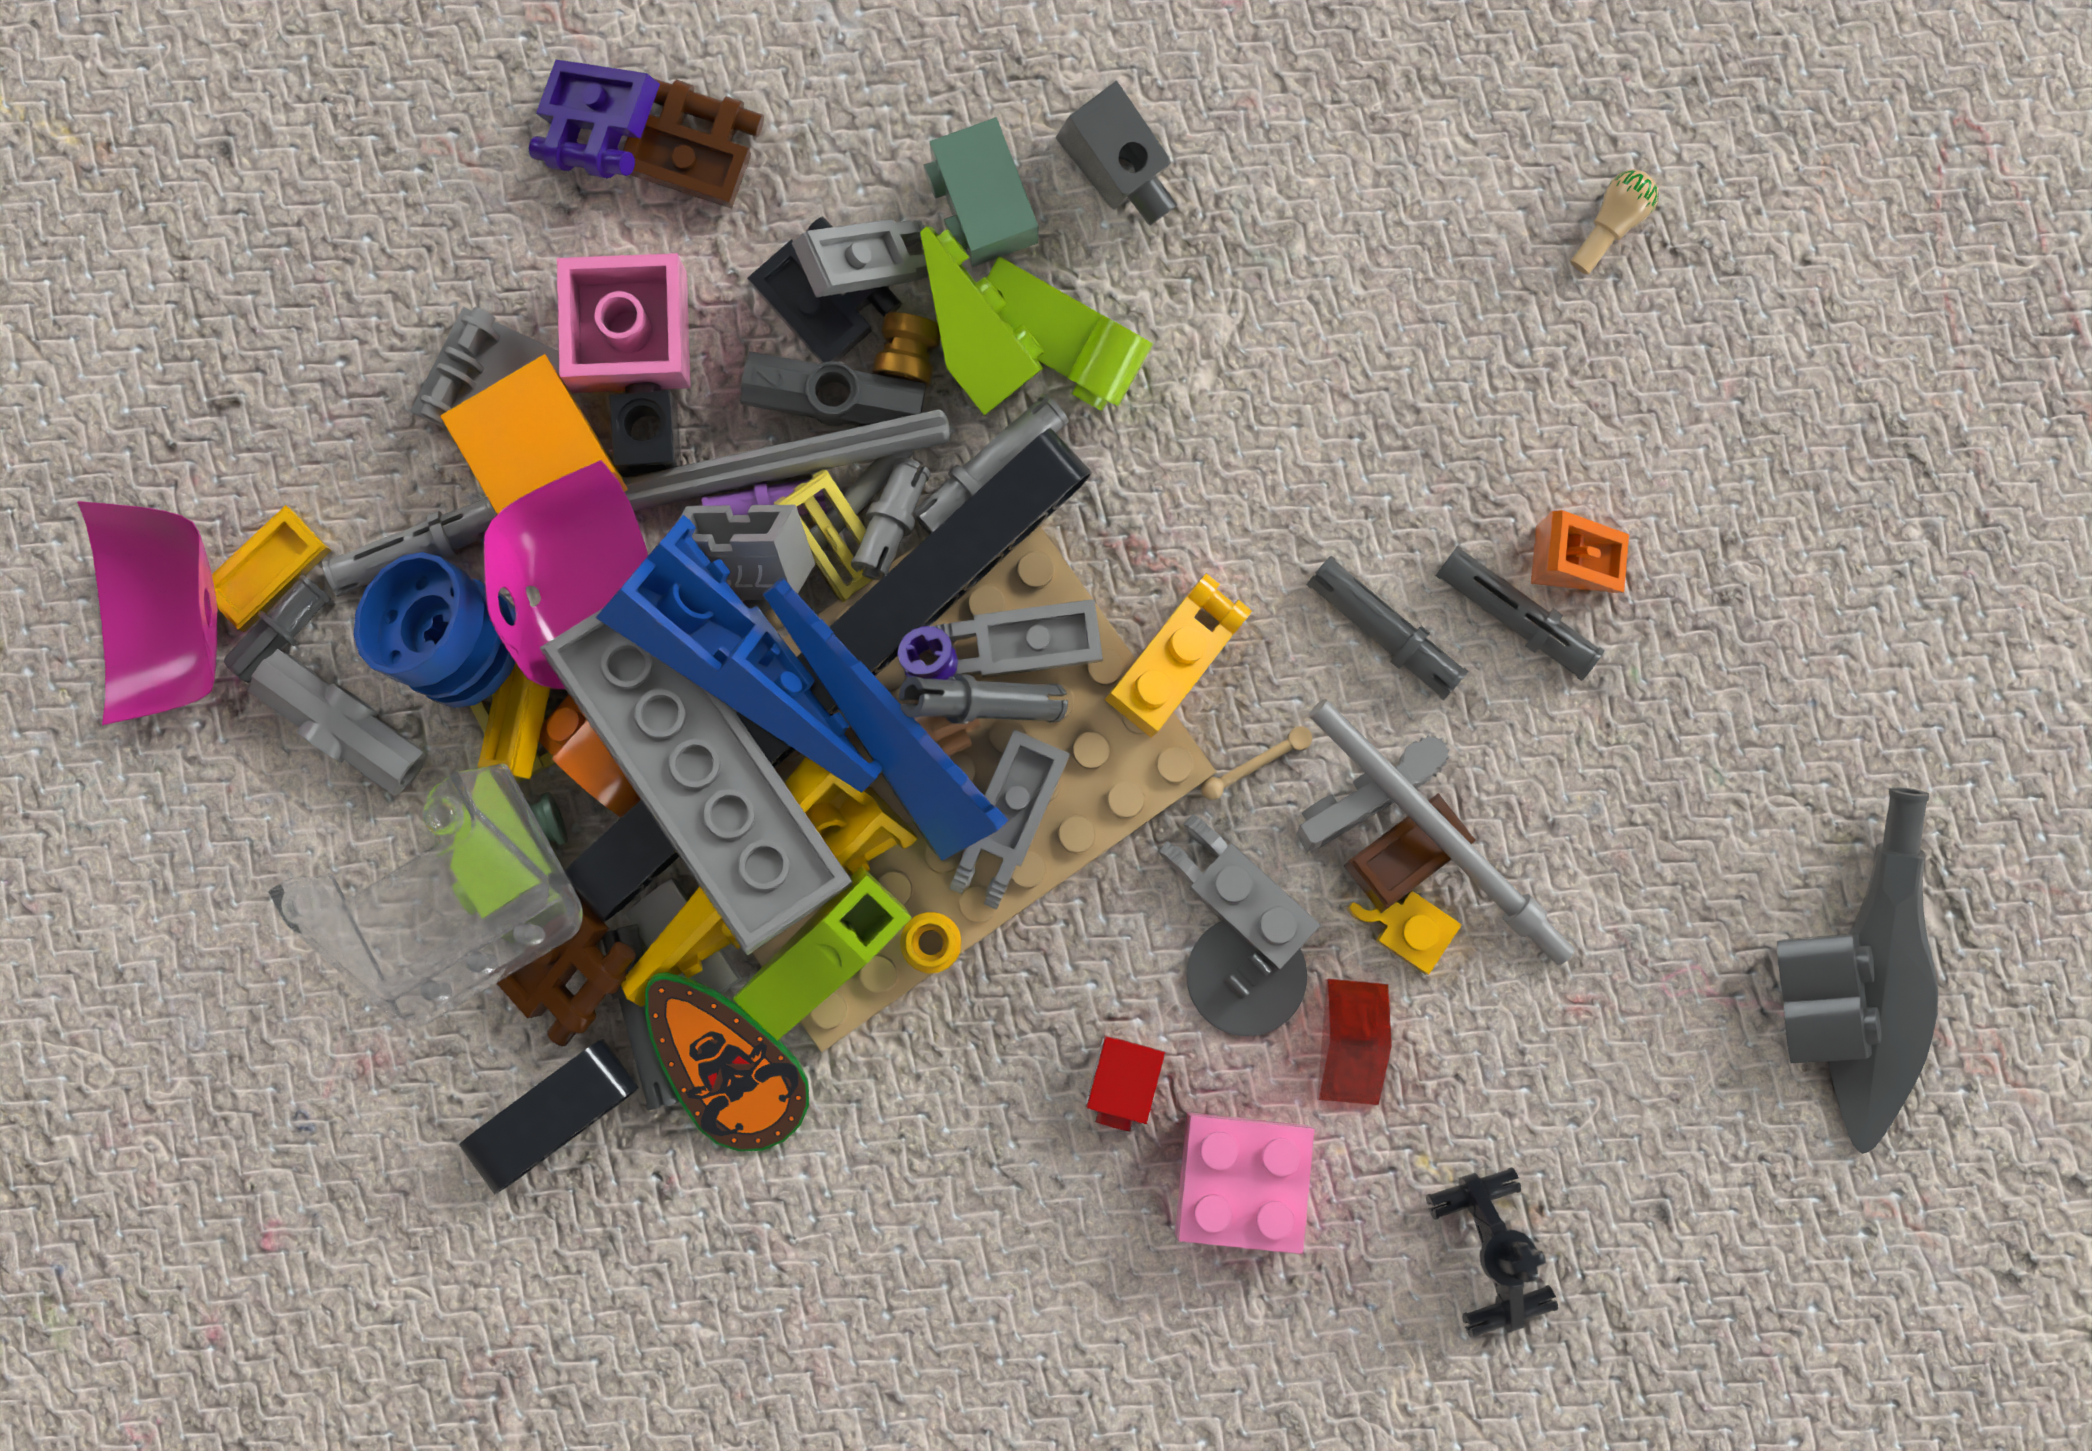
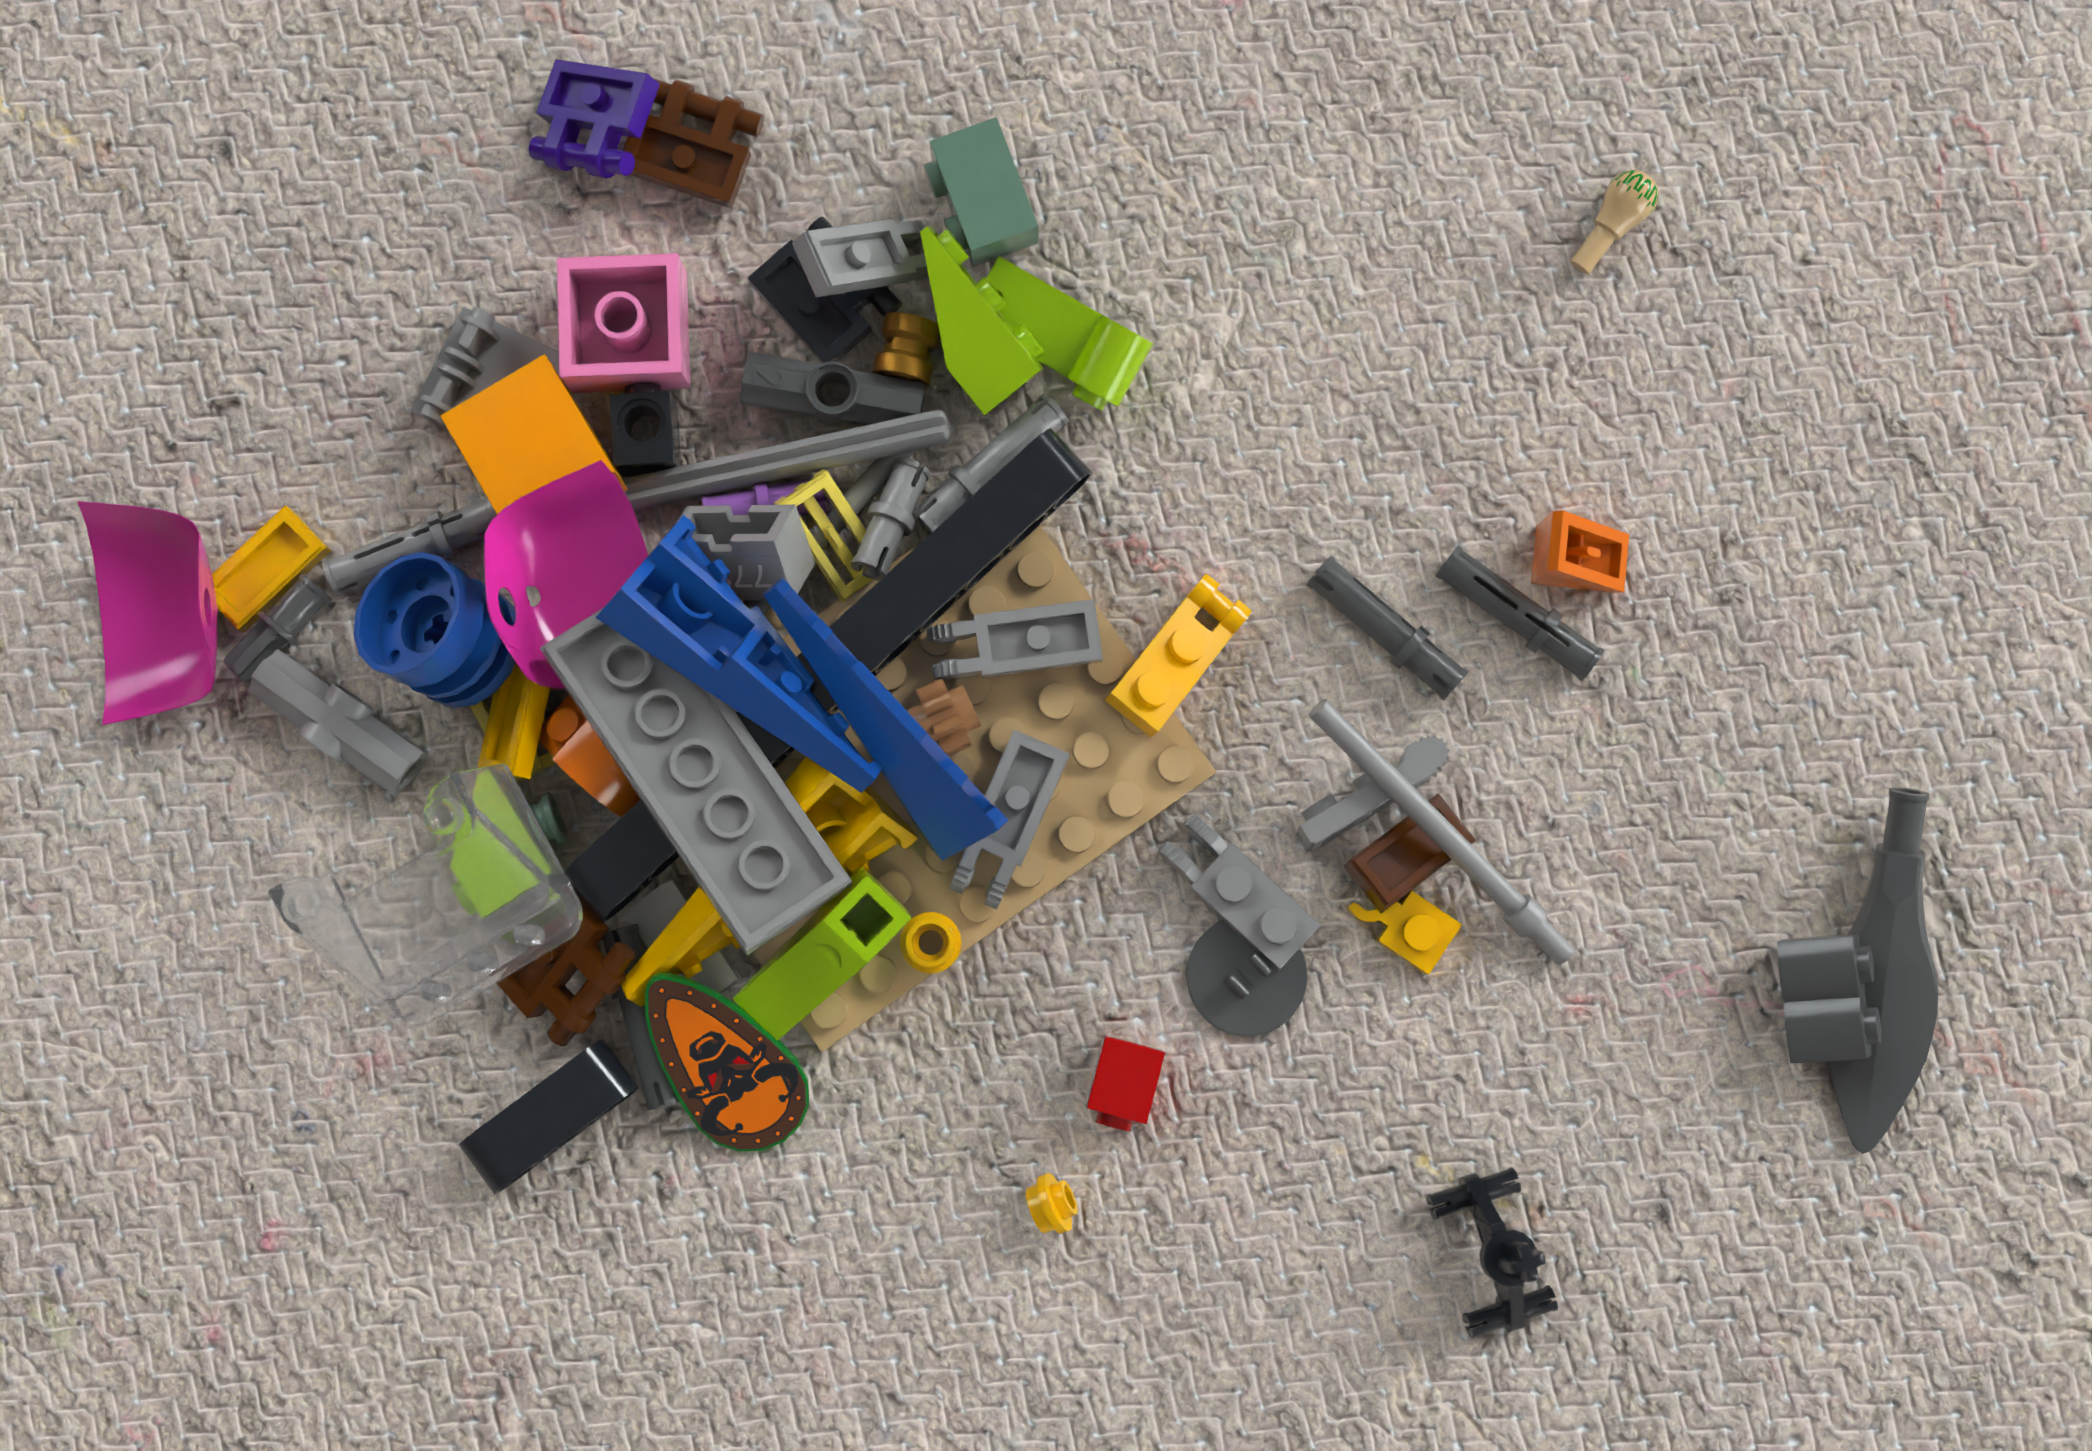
dark purple bush [898,626,958,680] -> none
dark grey pin [899,674,1068,724] -> none
dark grey torso [1055,80,1178,227] -> none
bright pink brick [1175,1112,1315,1254] -> none
tan hinge [1201,726,1312,800] -> none
clear red slope [1317,979,1392,1105] -> none
none -> yellow plate [1026,1173,1078,1234]

